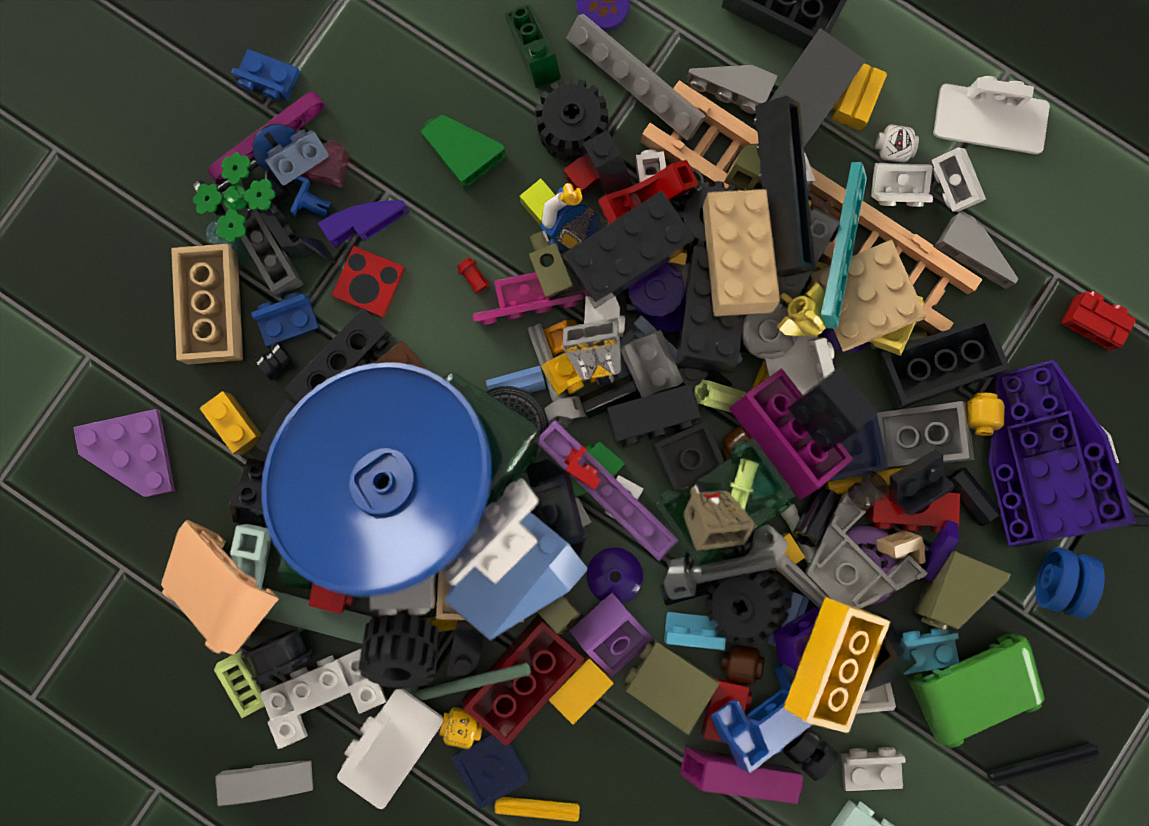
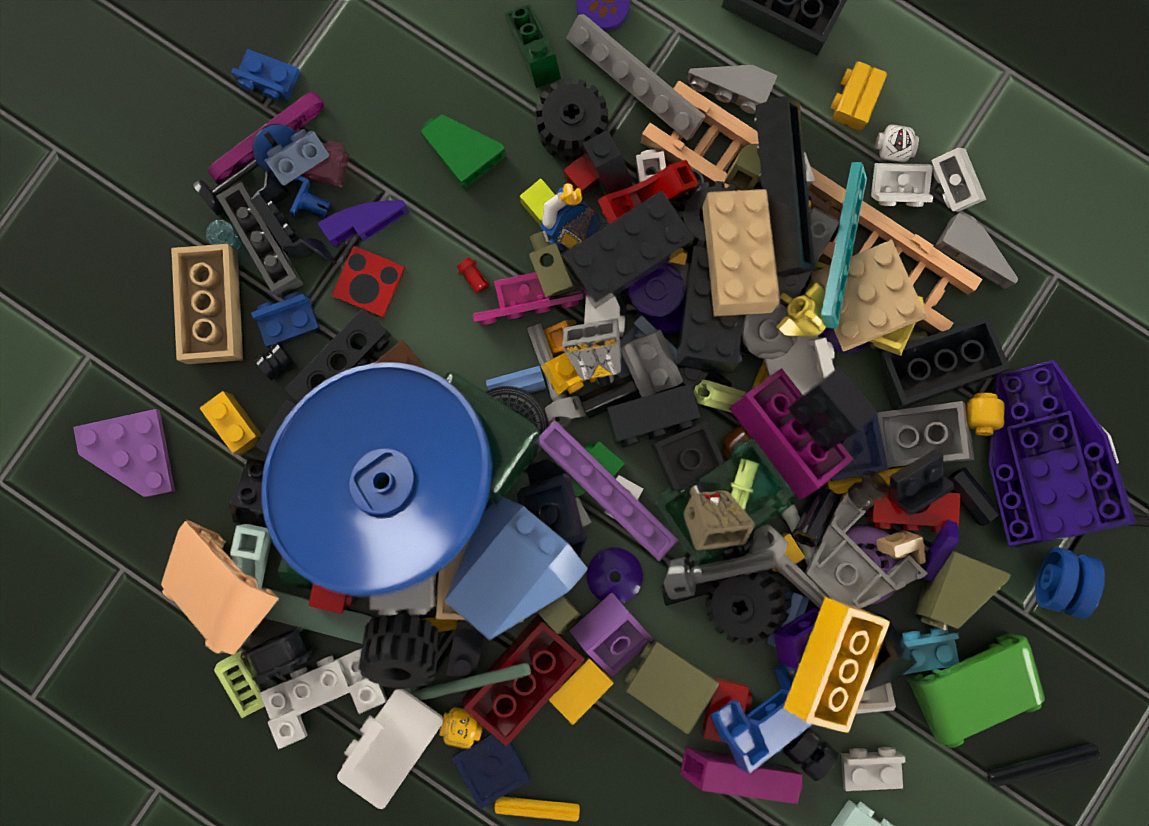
green plant [193,152,275,242] -> none
light grey slope [216,760,313,806] -> none
white bracket [443,478,538,585] -> none
red bracket [564,446,601,491] -> none
medium azure bracket [664,612,726,650] -> none
reddish brown head [721,644,765,685] -> none
dark grey tile [754,28,866,147] -> none
white bracket [934,76,1050,154] -> none
red brick [1061,291,1136,351] -> none

